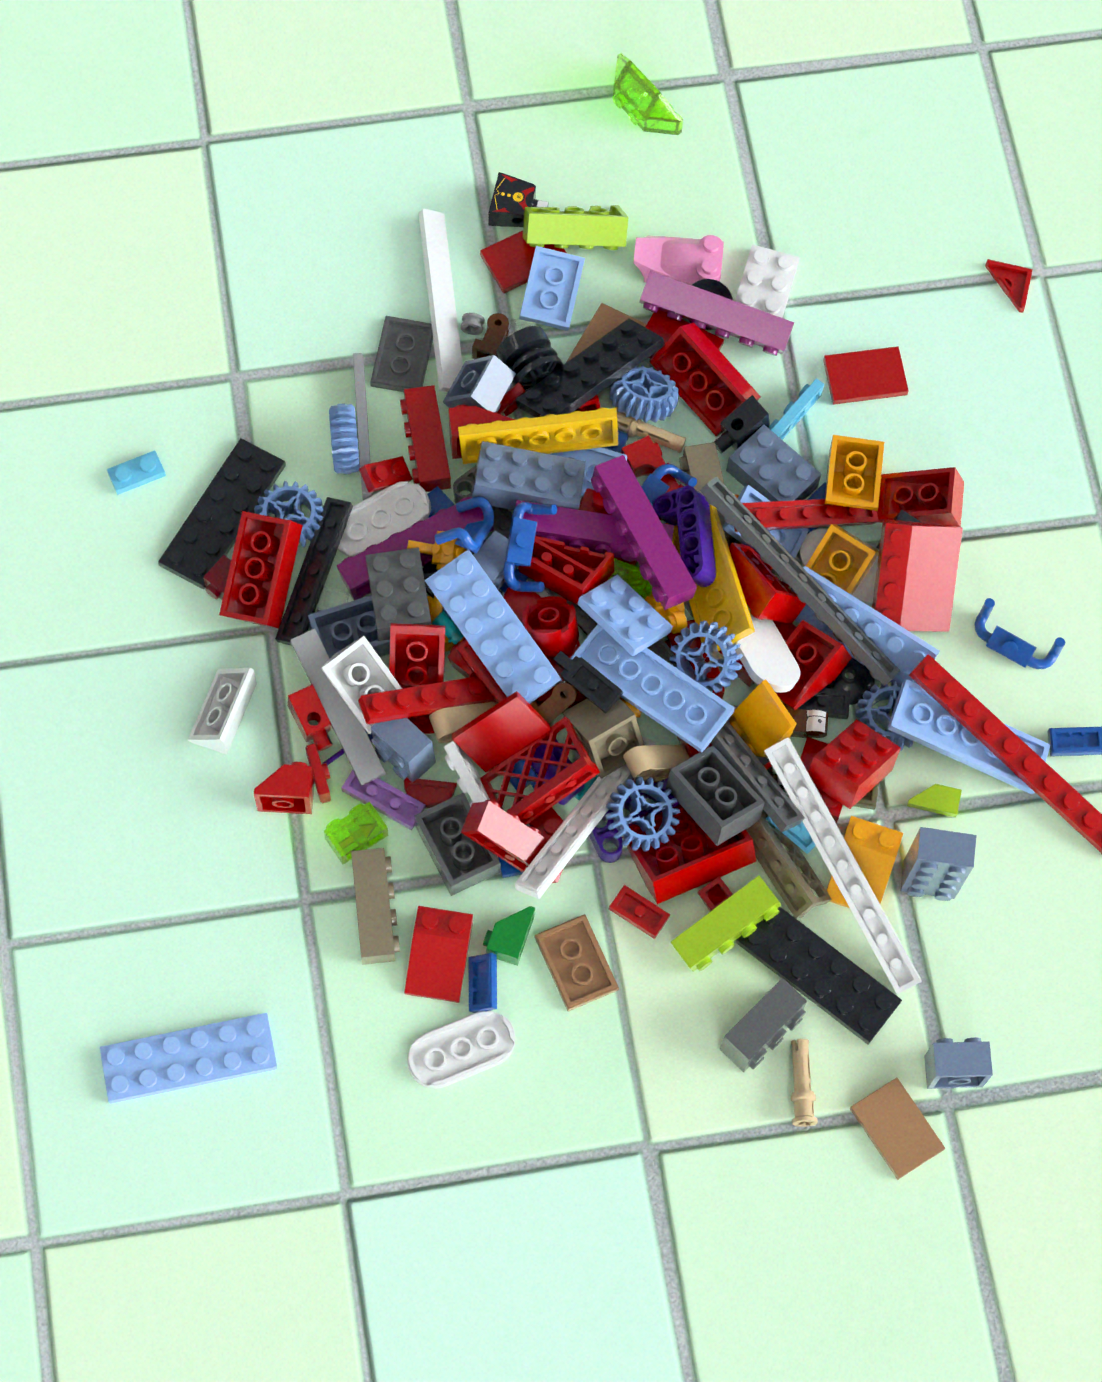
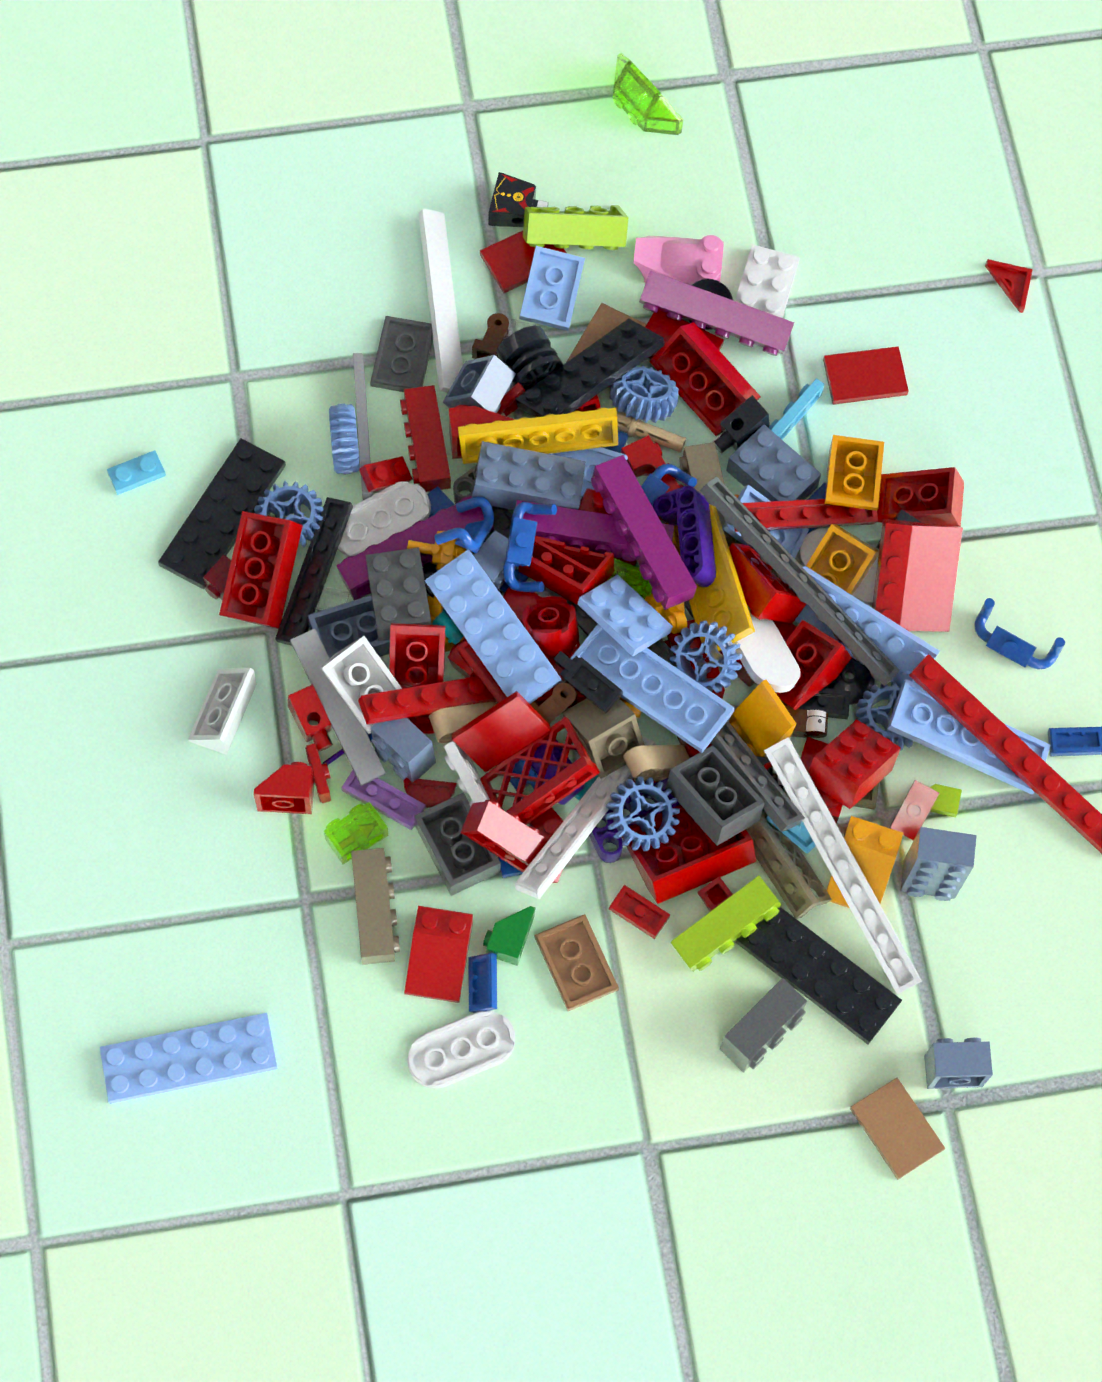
light grey bush [460,312,485,335] -> none
tan pin [791,1039,818,1127] -> none
none -> plate [889,780,939,841]

